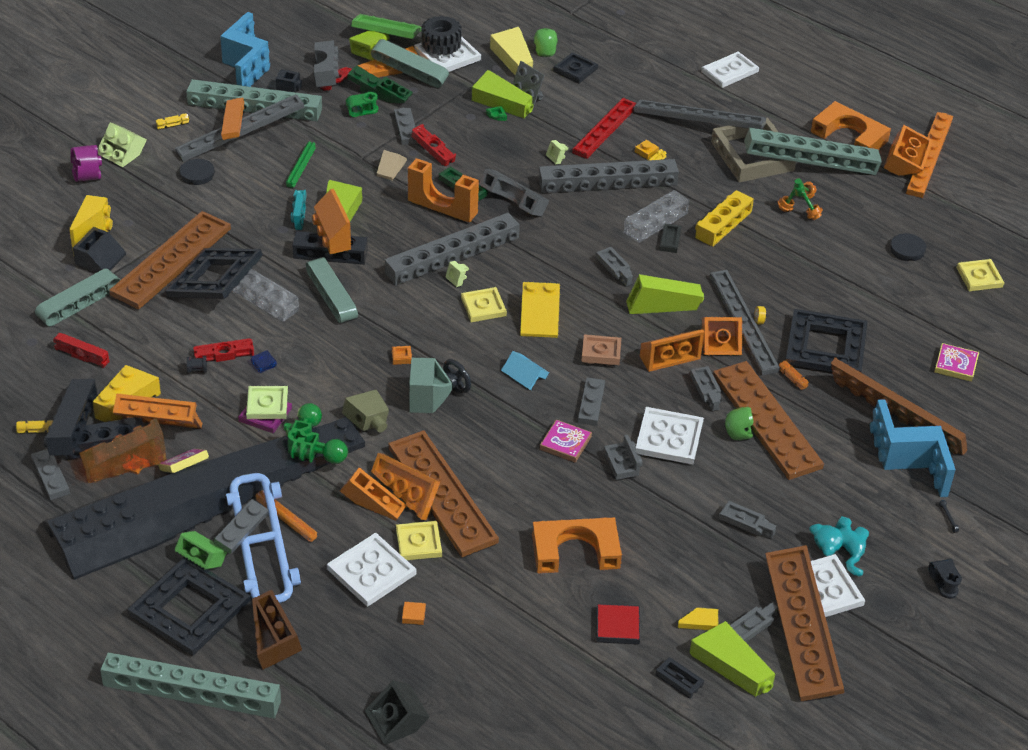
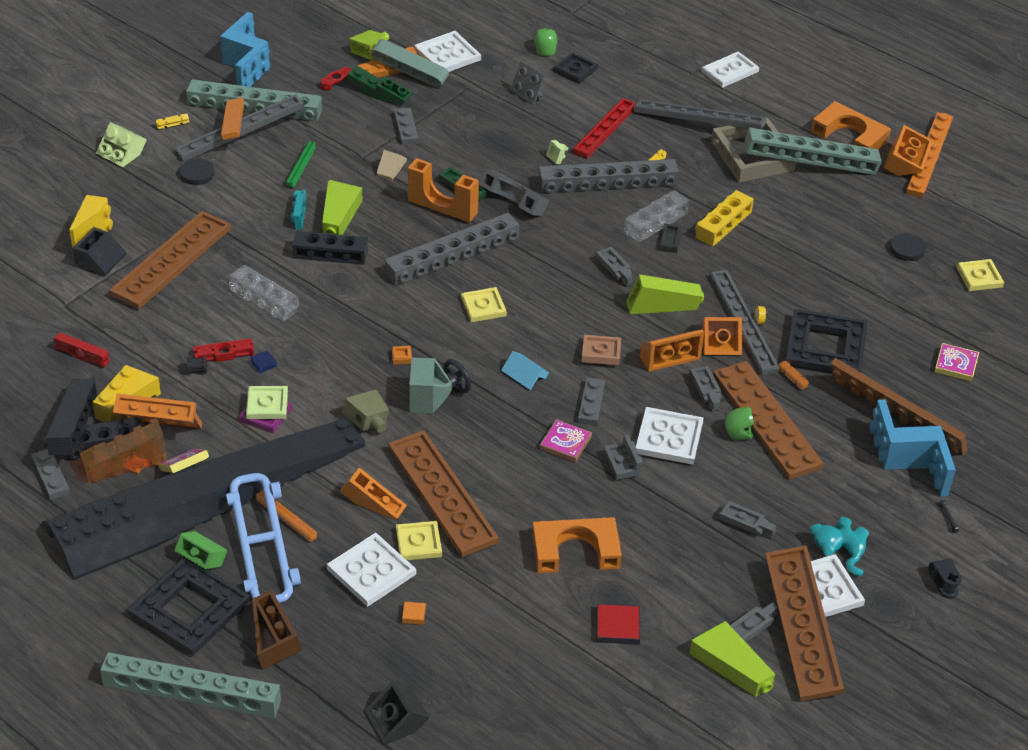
yellow axle [16,420,53,433] -> none
sand green beam [35,269,121,326] -> none
magenta brick [70,145,102,182] -> none
black plate [165,248,263,300] -> none
dark grey plate [214,499,269,554] -> none
black brick [275,69,302,93] -> none
green piece [283,403,348,464] -> none
sand green beam [306,257,358,323] -> none
orange slope [312,189,351,254] -> none
dark grey arch [314,40,339,87] -> none
green piece [345,92,379,117] -> none
bright green hinge [352,14,421,39] -> none
orange wing [371,453,440,520] -> none
red piece [411,124,456,166] -> none
black tyre [421,16,462,55] -> none
yellowish green tile [446,261,469,287] -> none
lime slope [472,70,534,118] -> none
green tile [486,106,507,121] -> none
light yellow slope [490,27,533,75] -> none
yellow slope [521,282,560,338] -> none
light orange plate [635,140,659,160] -> none
black tile [655,657,704,699] -> none
yellow tile [678,608,718,630] -> none
orange plant [778,178,823,220] -> none

